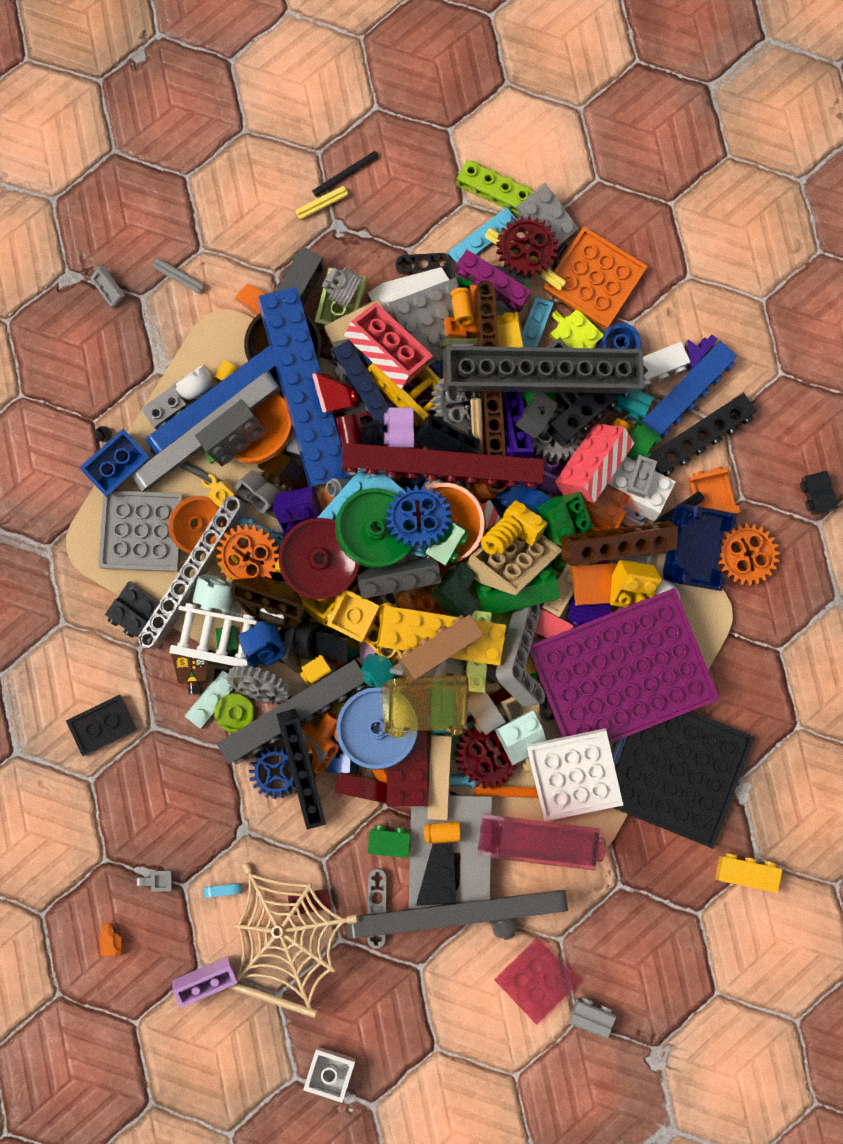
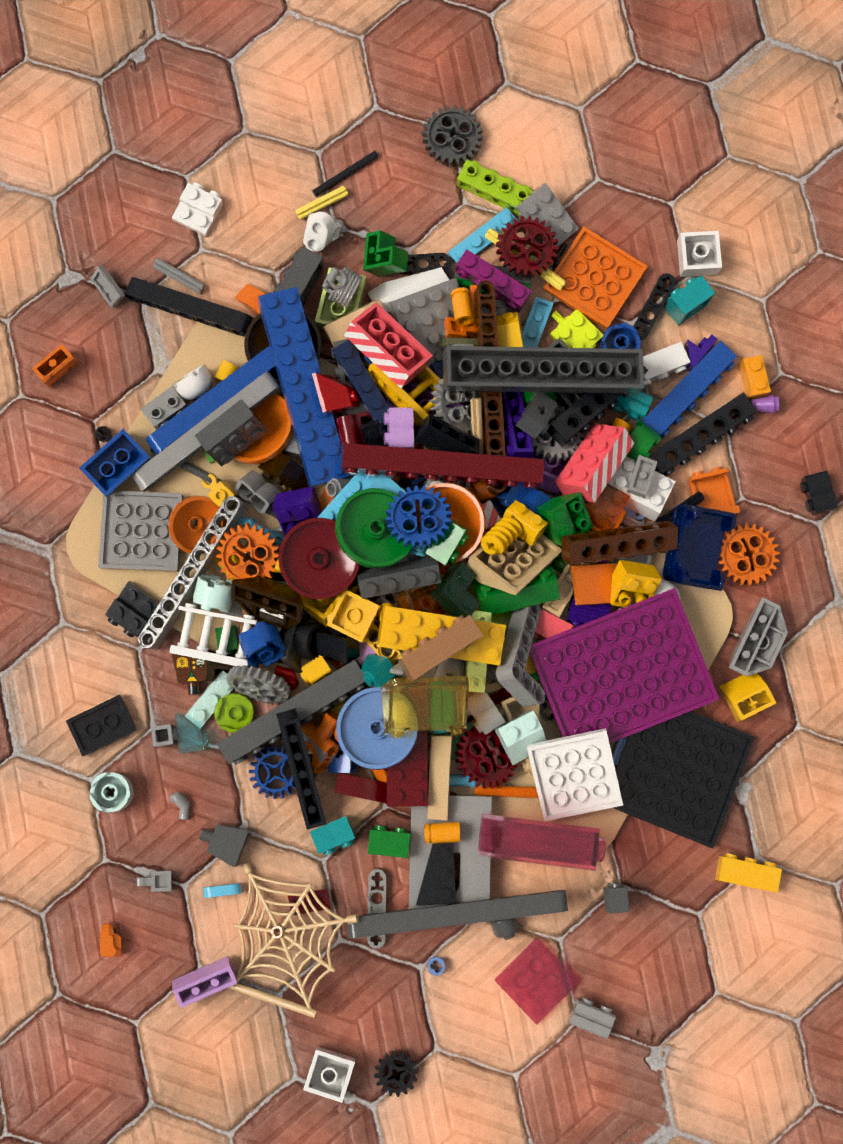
none -> orange brick [32,344,78,388]
none -> light aqua brick [90,772,134,813]
none -> black beam [124,277,253,337]
none -> light grey brick [151,724,179,748]
none -> light grey arm [170,792,190,820]
none -> white plate [172,182,223,237]
none -> clear light blue slope [175,713,208,754]
none -> dark grey torso [199,824,250,867]
none -> red arm [274,665,299,690]
none -> white piece [303,212,342,252]
none -> teal brick [310,816,356,856]
none -> green brick [363,230,408,277]
none -> black gear [374,1050,418,1097]
none -> dark grey gear [422,105,483,167]
none -> medium blue bush [427,956,445,976]
none -> dark grey brick [603,882,630,914]
none -> black beam [633,273,675,341]
none -> teal brick [665,275,715,326]
none -> white brick [677,231,722,277]
none -> yellow slope [719,673,776,722]
none -> light grey wedge [728,597,788,677]
none -> light orange brick [739,355,771,401]
none -> medium lavender cone [751,394,779,414]

